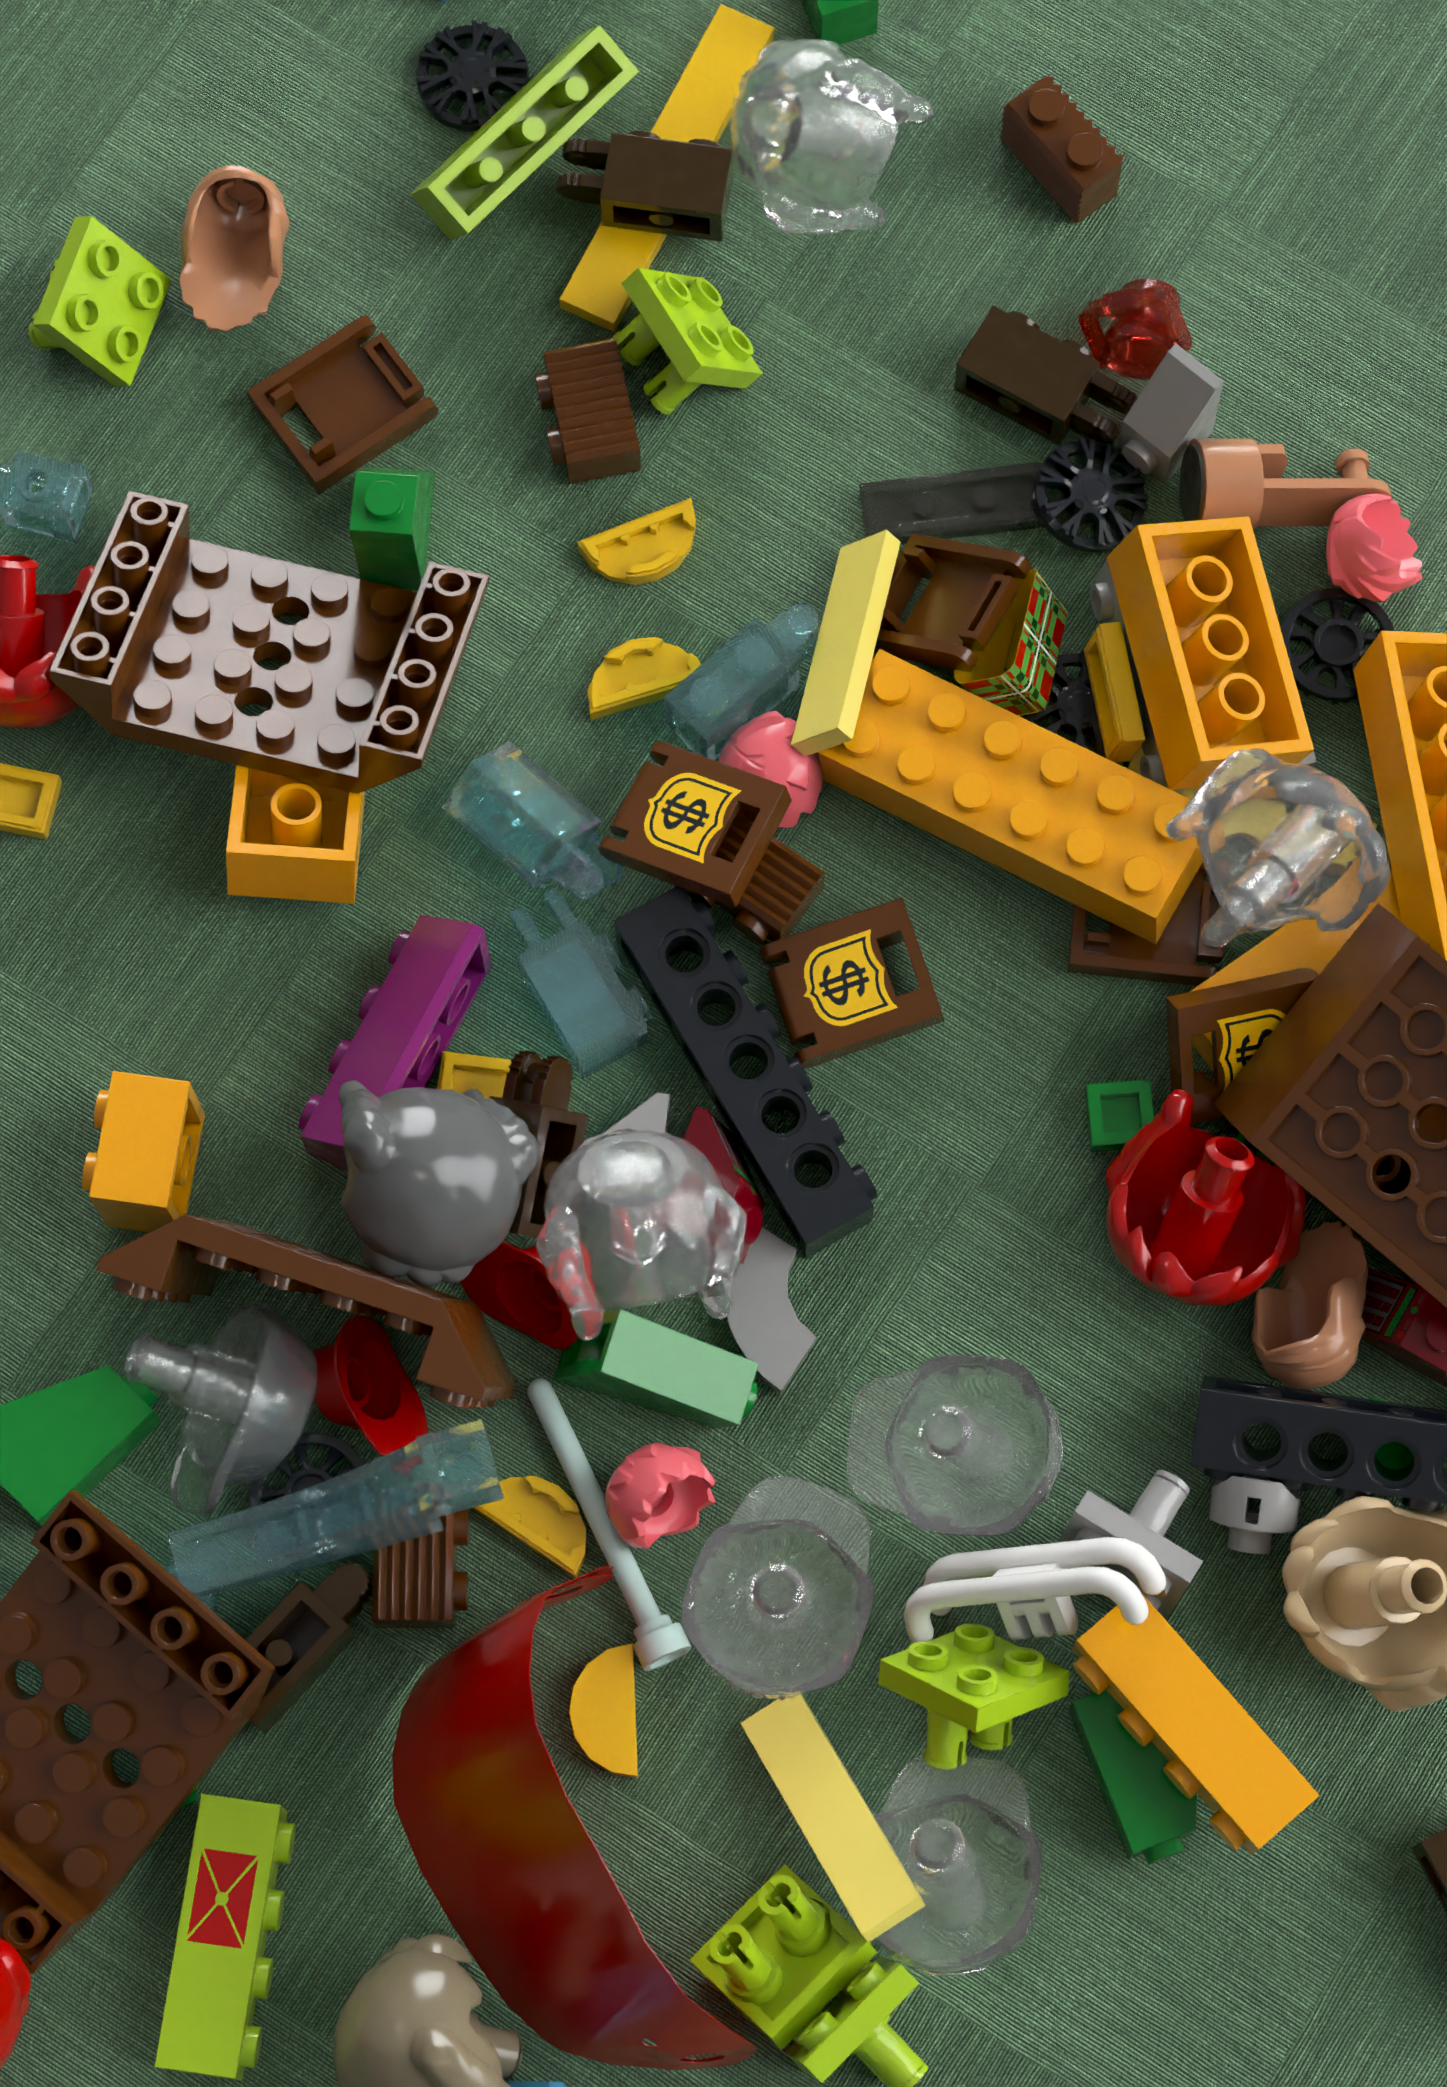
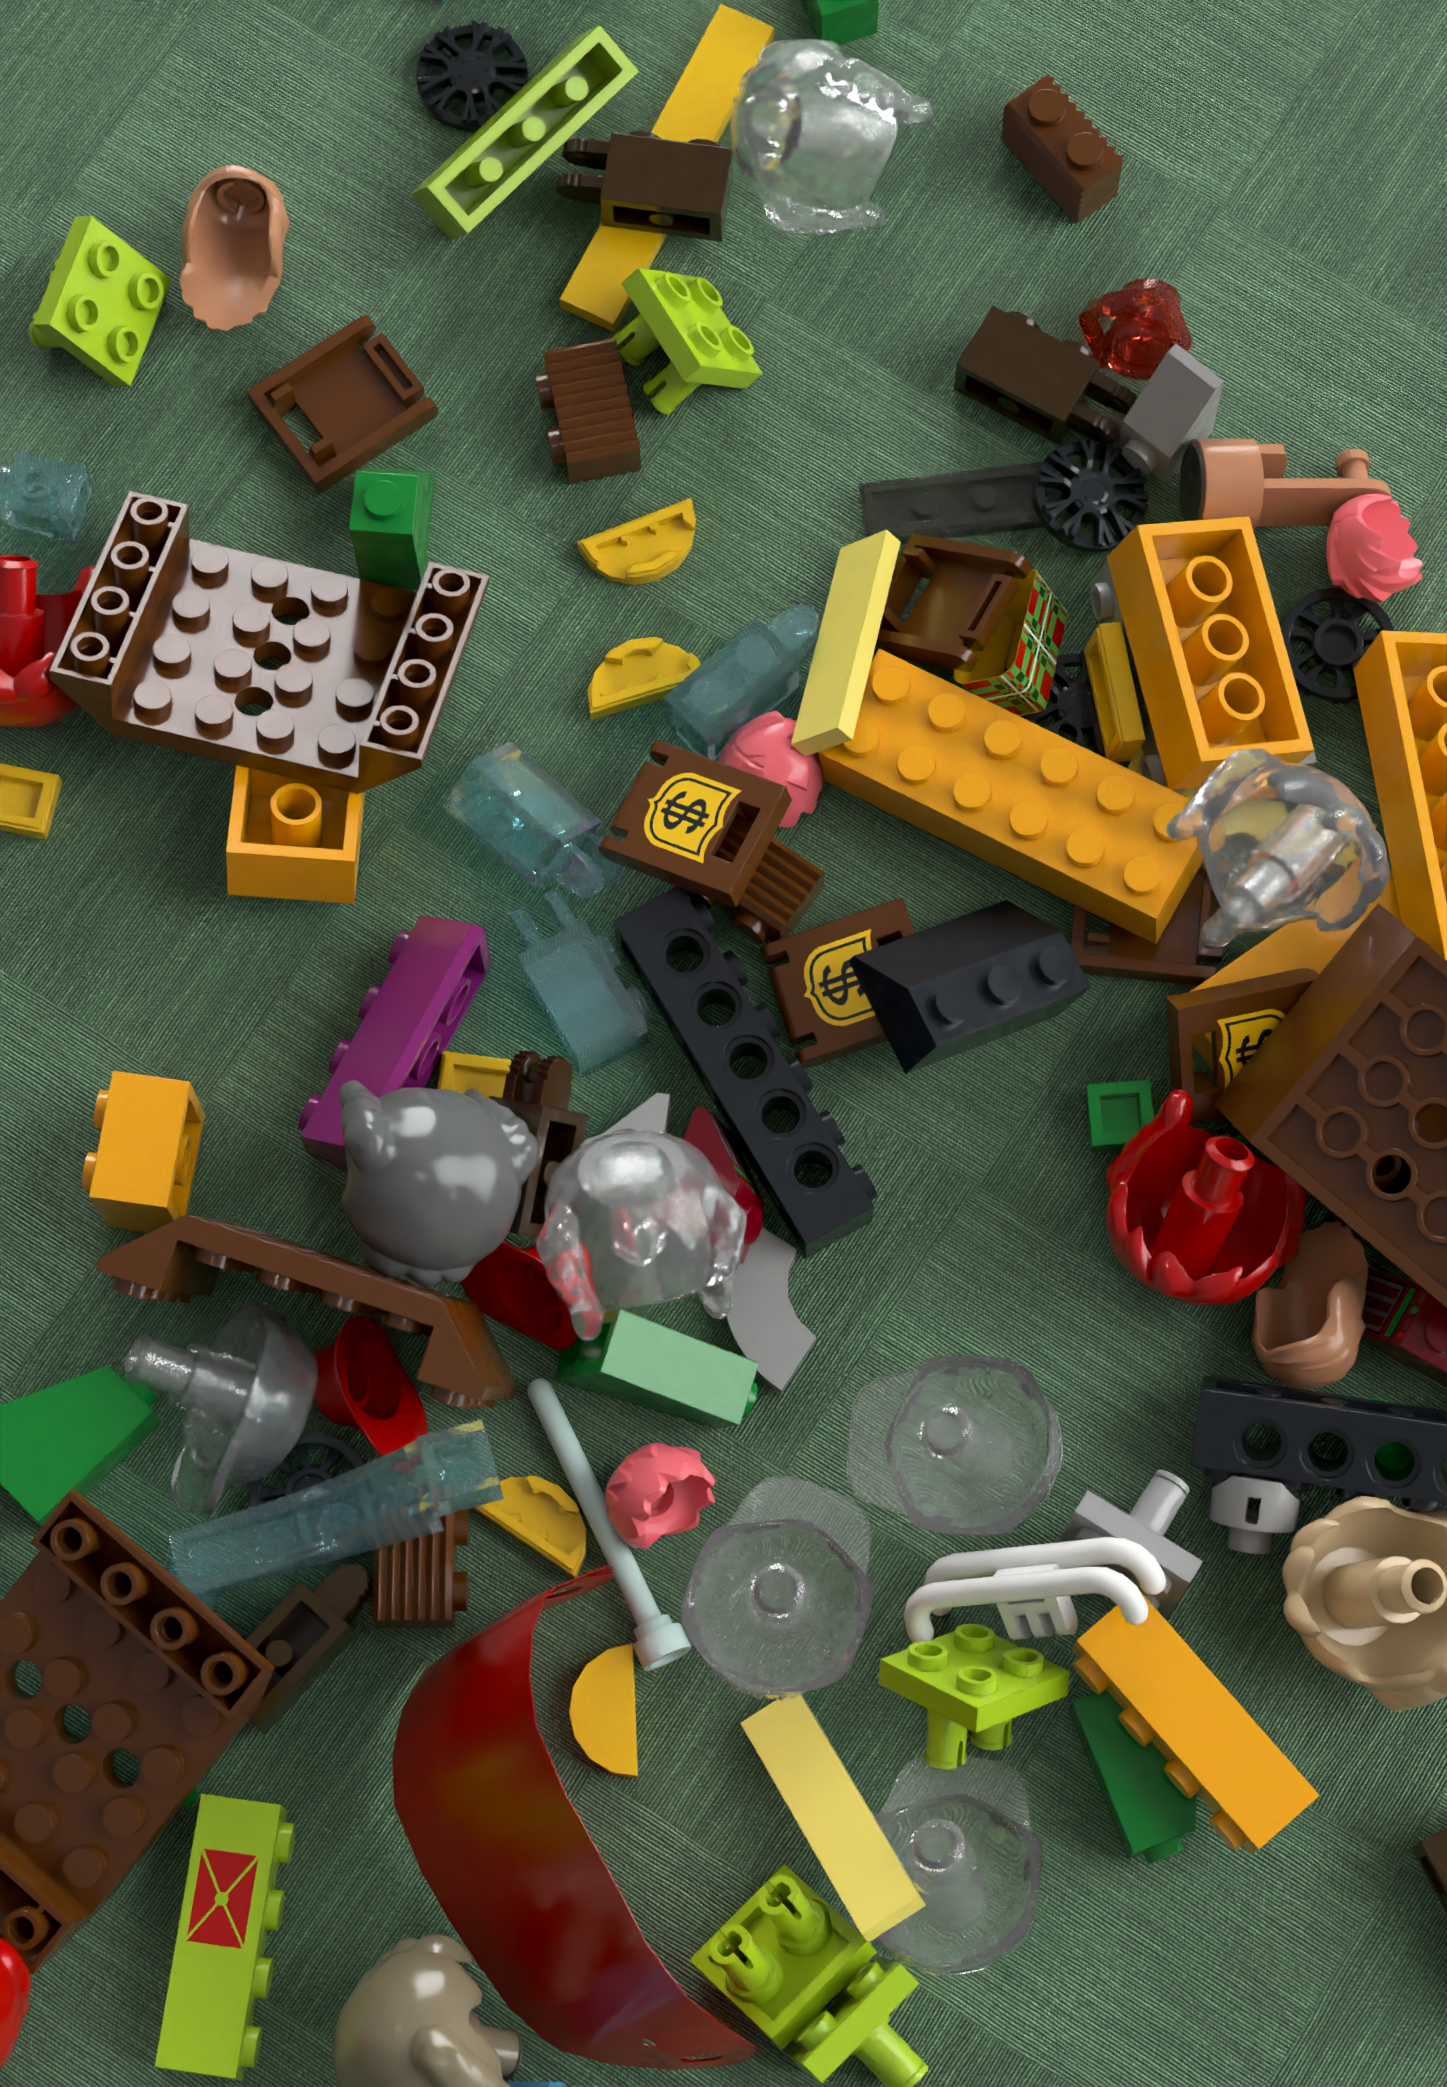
none -> black slope [849,900,1091,1074]

